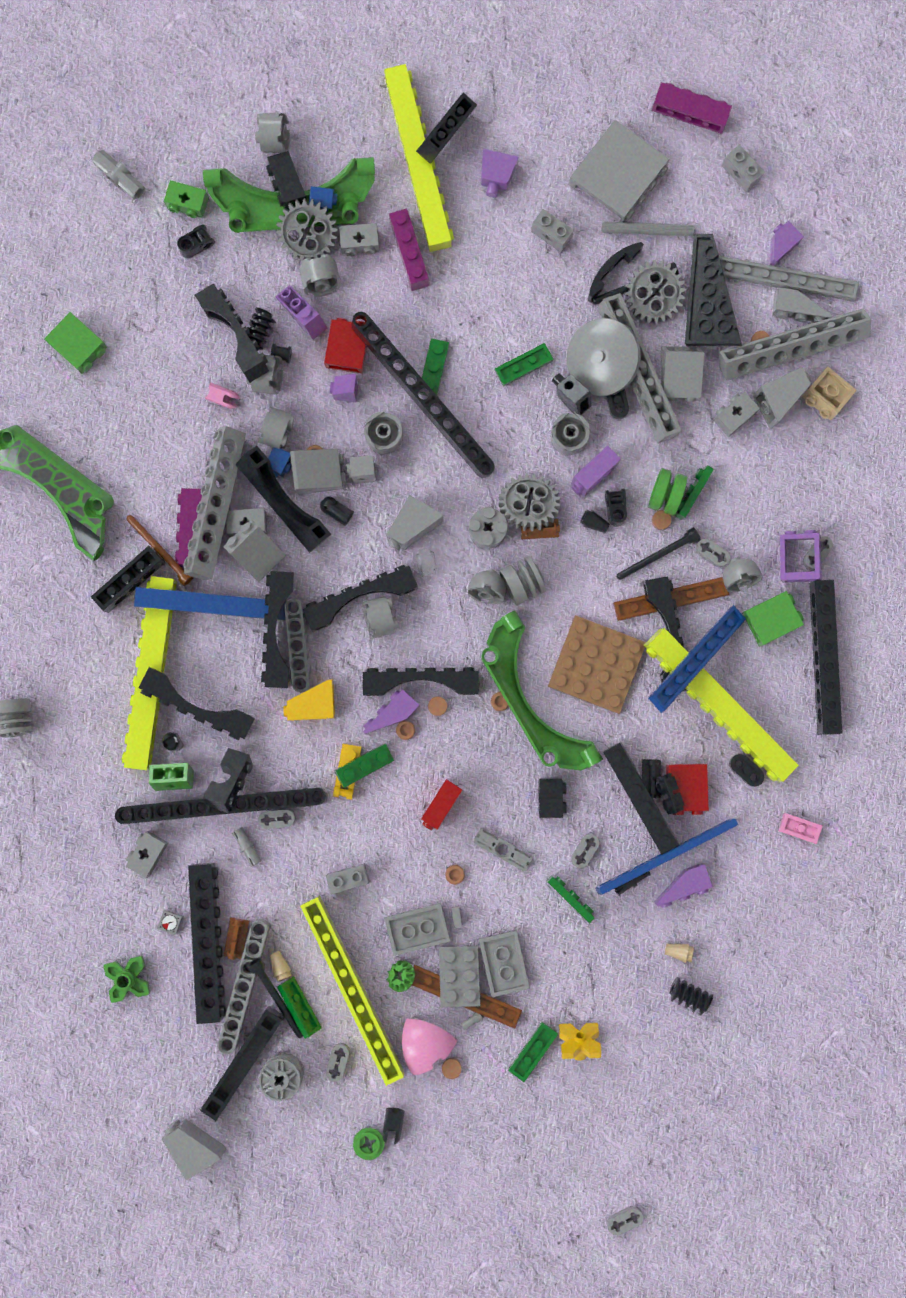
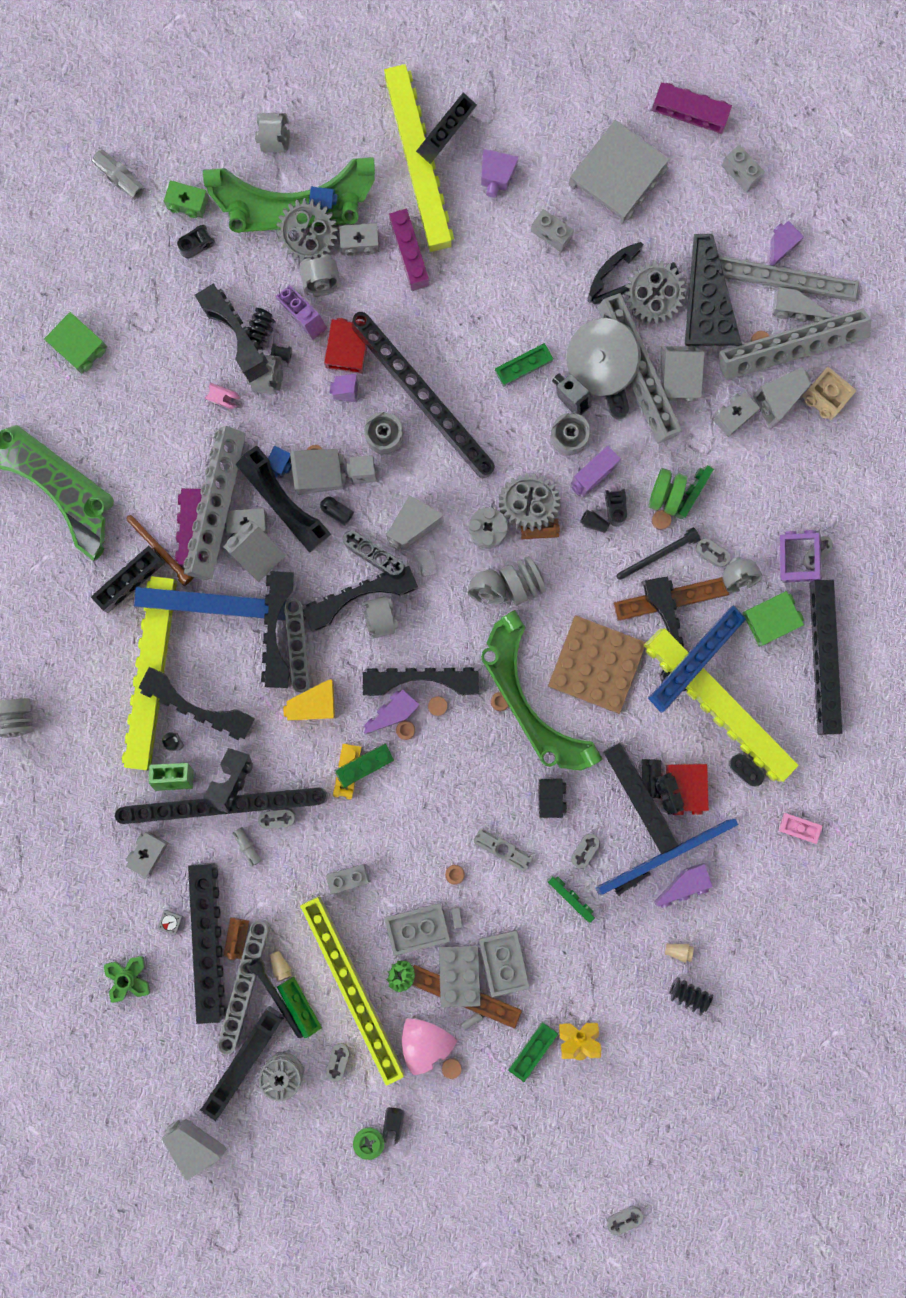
light grey brick [258,406,294,449] -> none
black brick [265,151,307,210] -> none
green plate [418,338,449,396] -> none
red brick [421,779,463,831] -> none
light grey axle [602,221,695,236] -> none
none -> beam [343,531,405,579]

